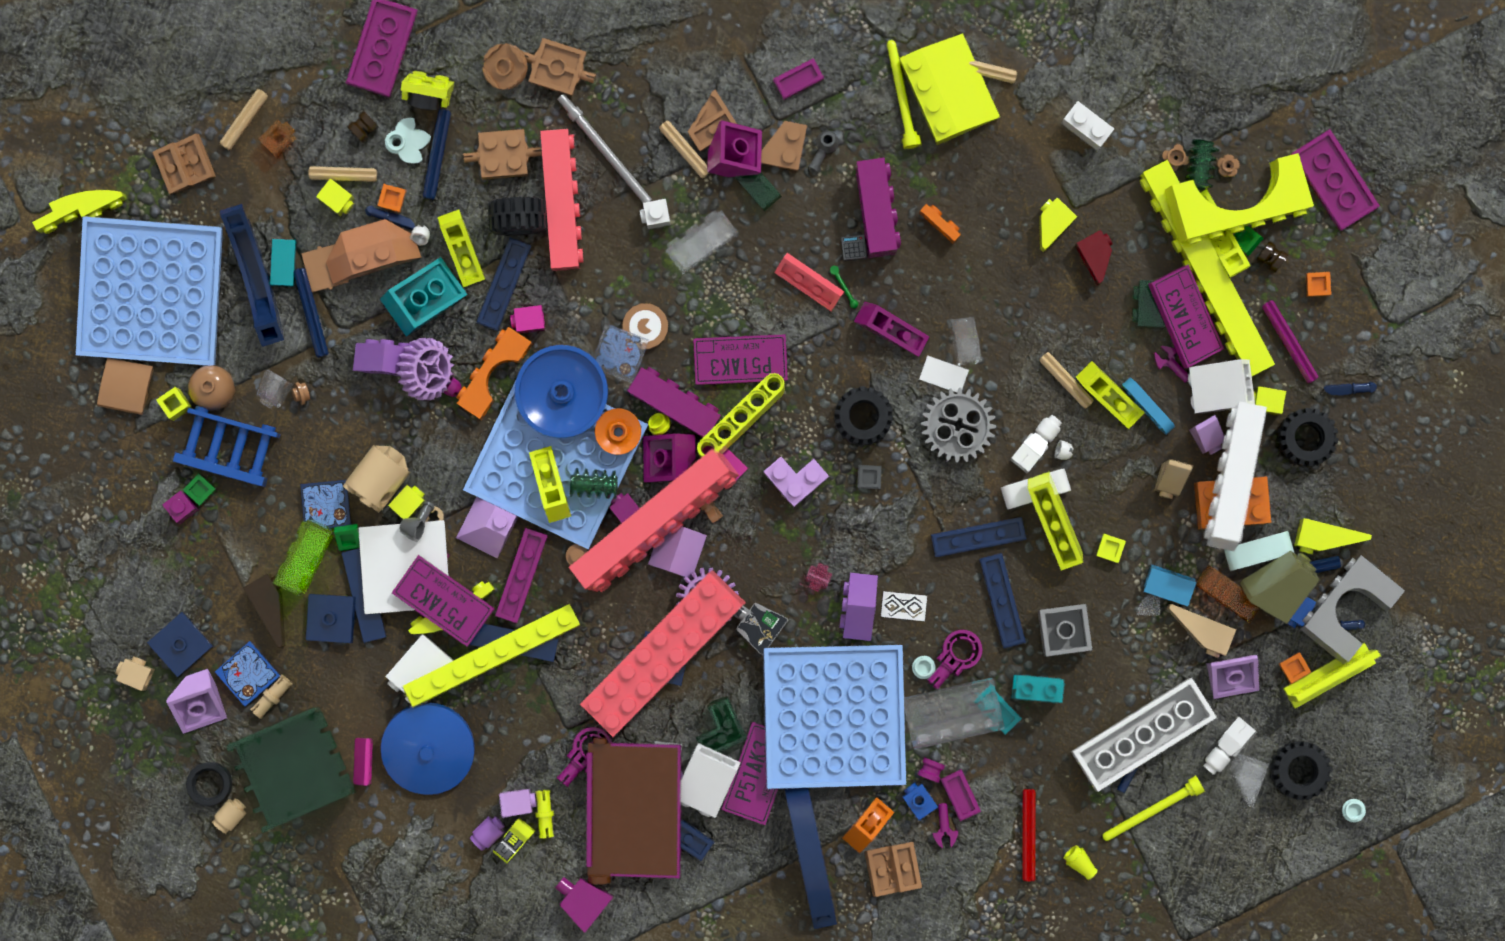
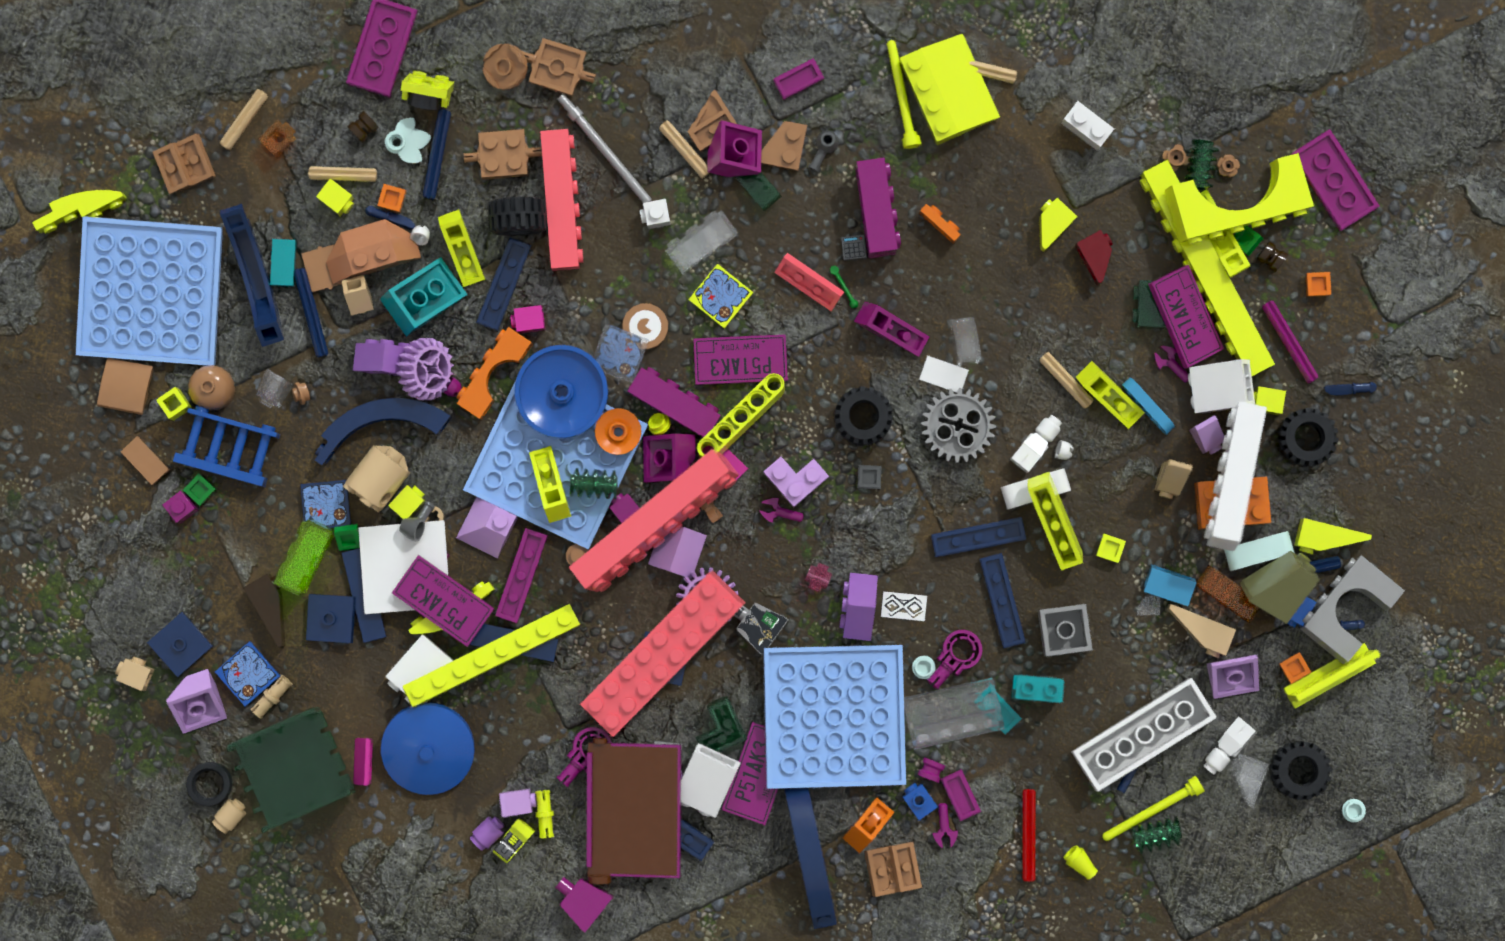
none -> medium nougat tile [121,436,170,485]
none -> dark blue arch [315,398,452,467]
none -> tan brick [342,275,373,315]
none -> tile [688,264,753,329]
none -> magenta bar [759,498,804,523]
none -> clear green piece [1131,816,1182,854]

